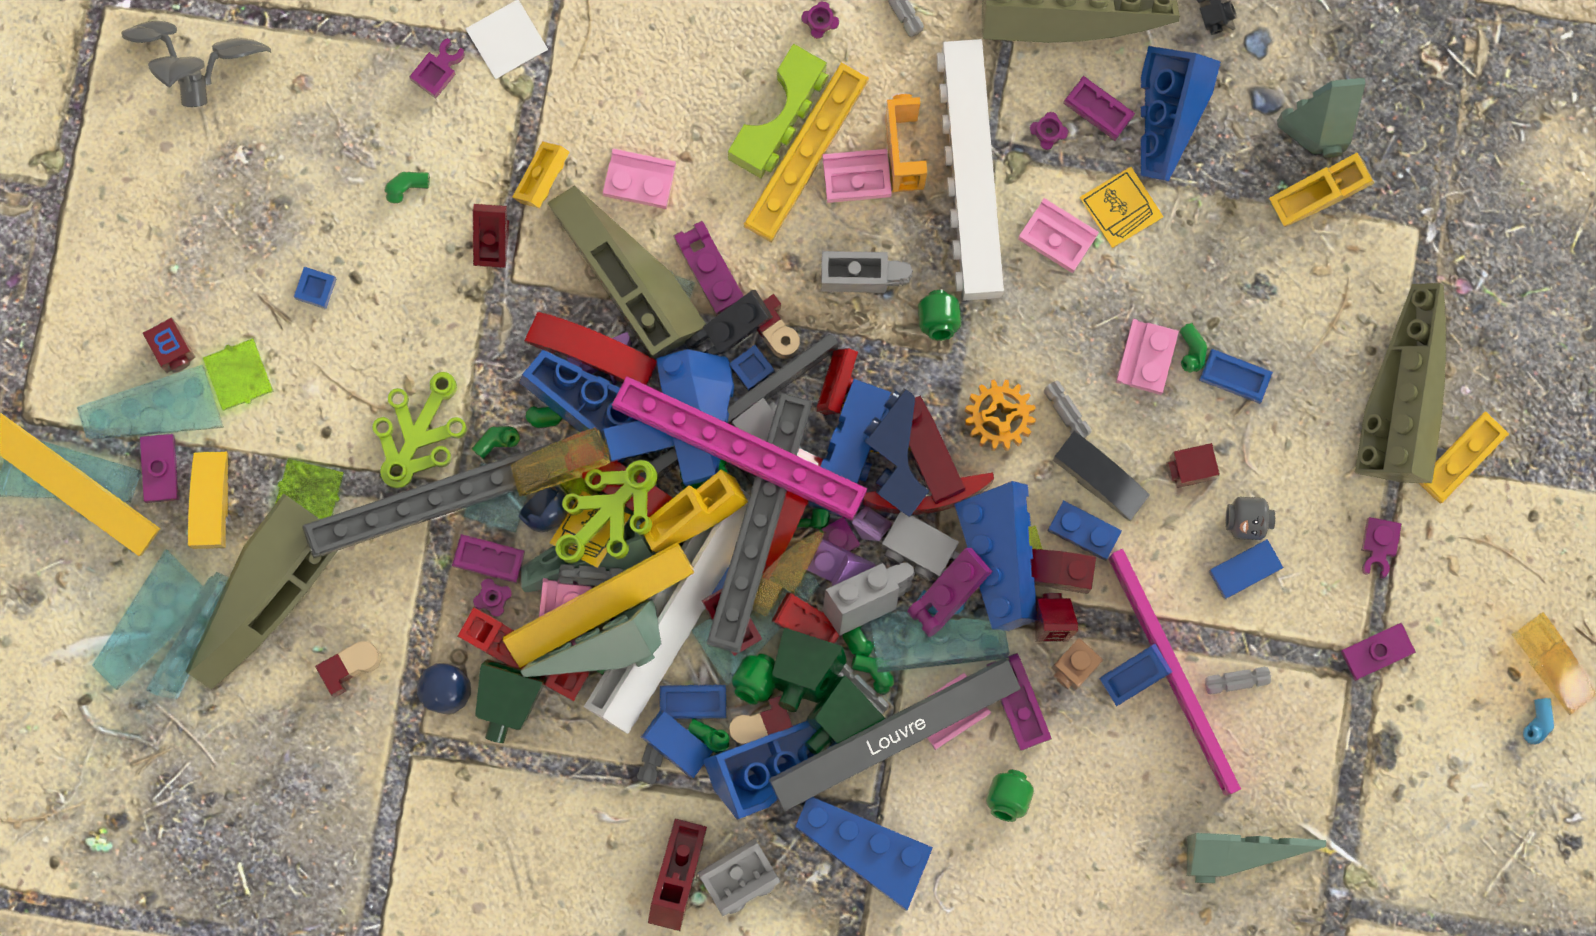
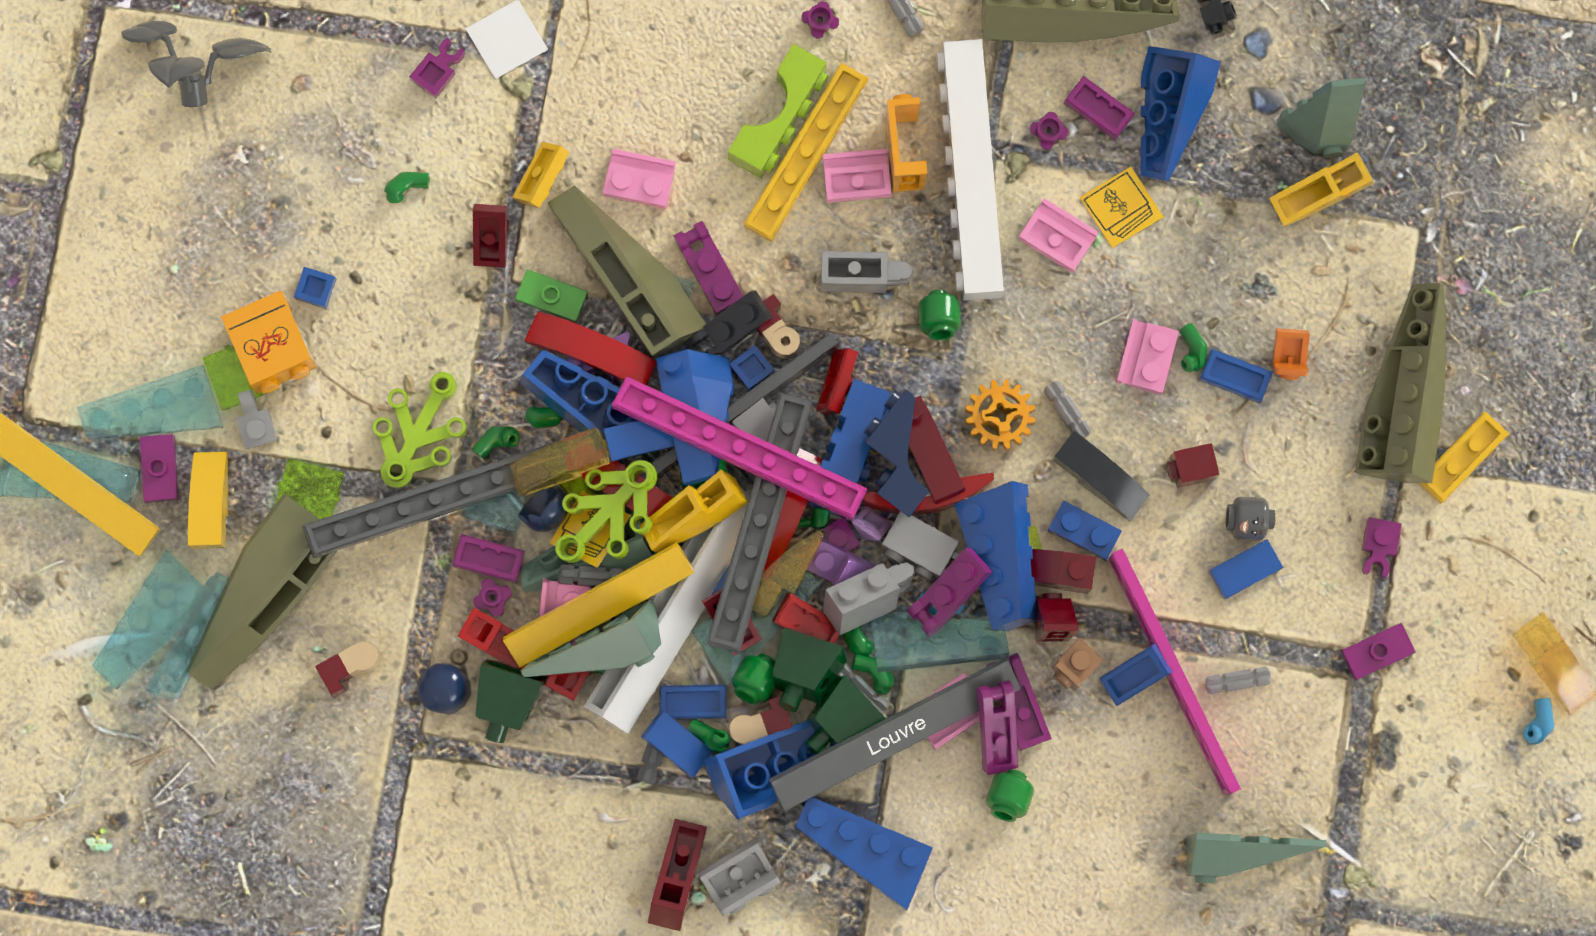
dark red brick [143,317,196,373] -> none
none -> light orange panel [221,290,317,394]
none -> light grey plate [236,390,278,450]
none -> bright green plate [515,269,588,324]
none -> magenta plate [976,680,1018,775]
none -> orange bracket [1271,328,1310,380]

